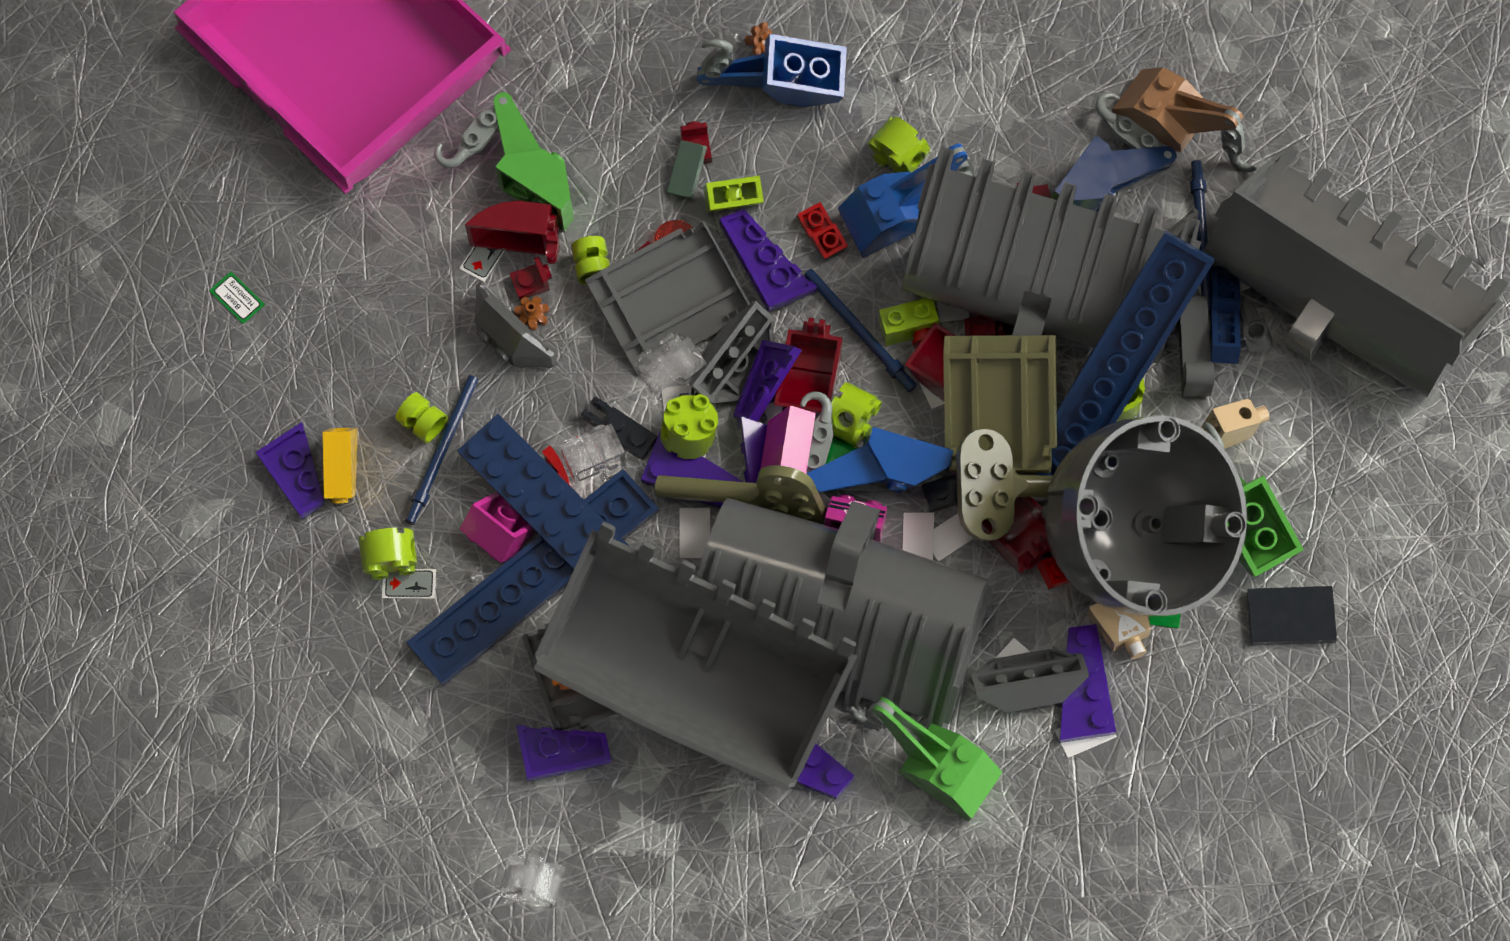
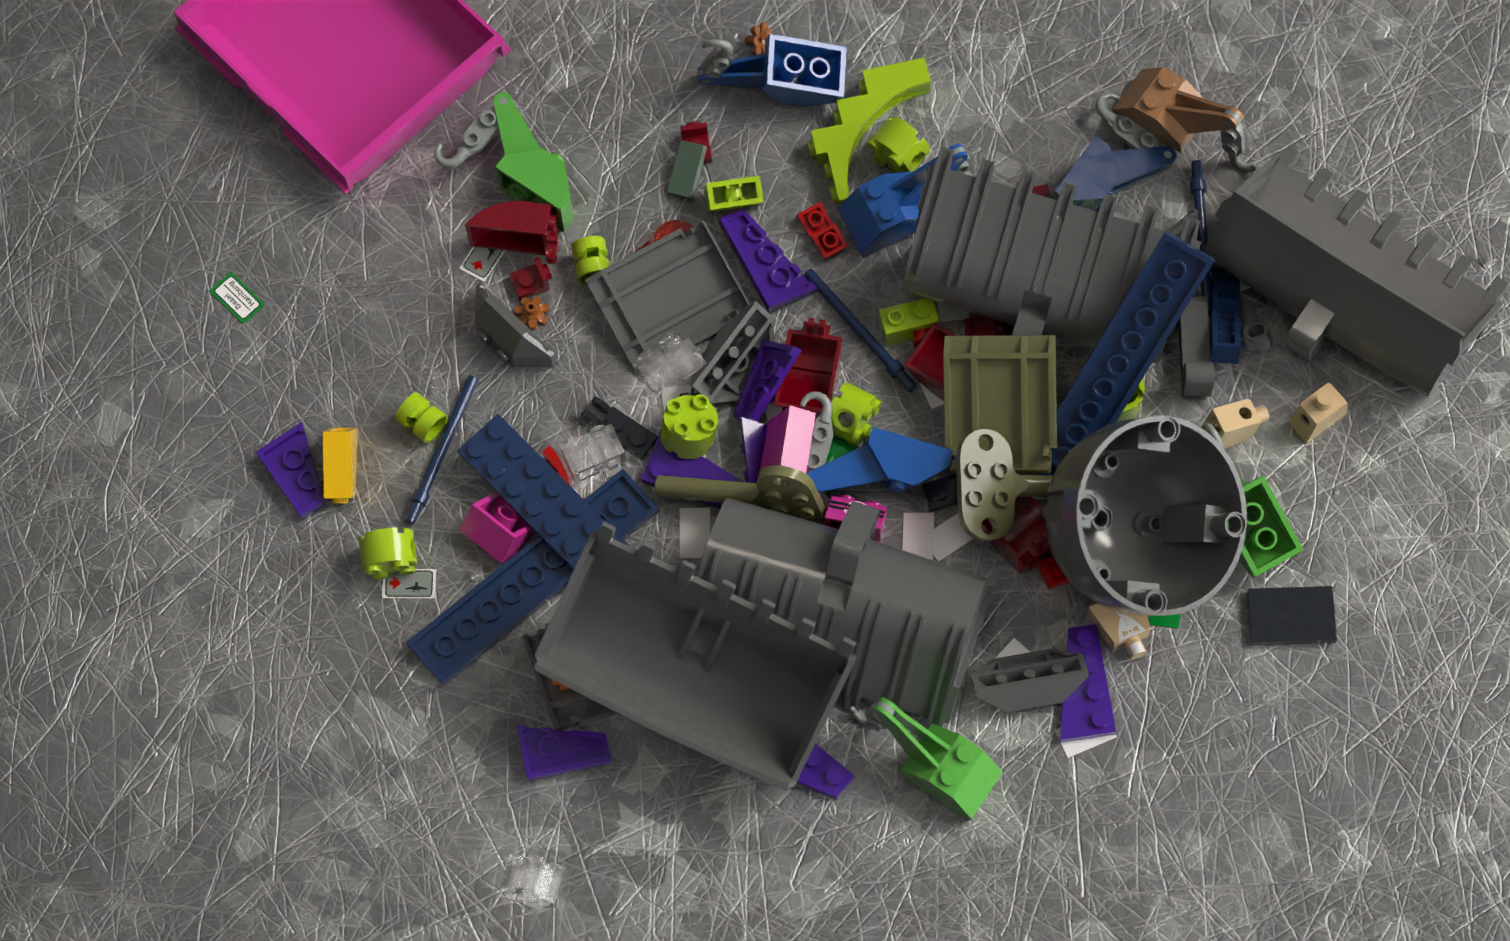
none -> lime arch [807,58,931,207]
none -> tan torso [1288,383,1347,444]

